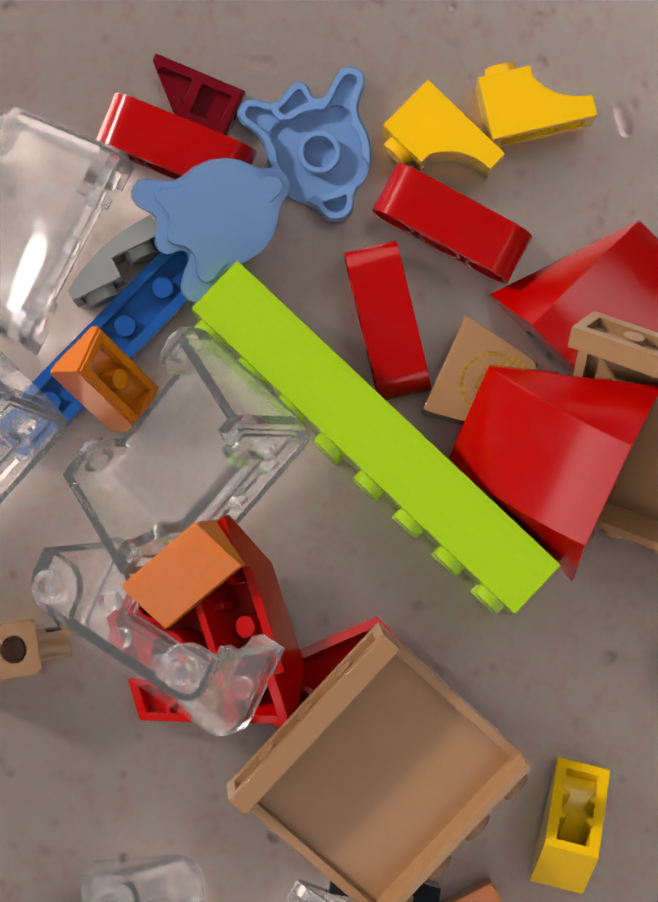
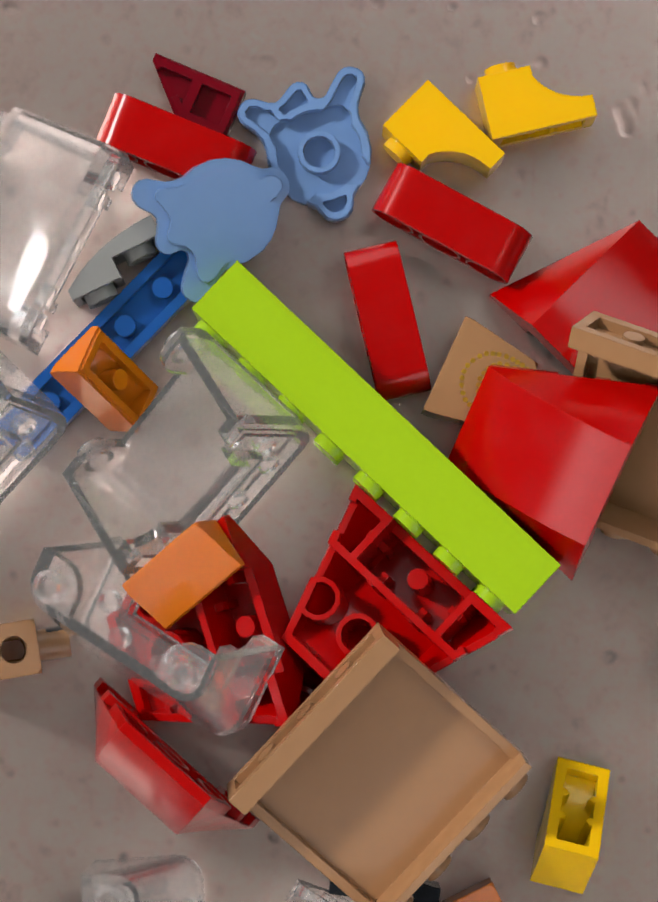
none -> red wedge [94,677,260,835]
none -> red wedge [281,484,514,679]

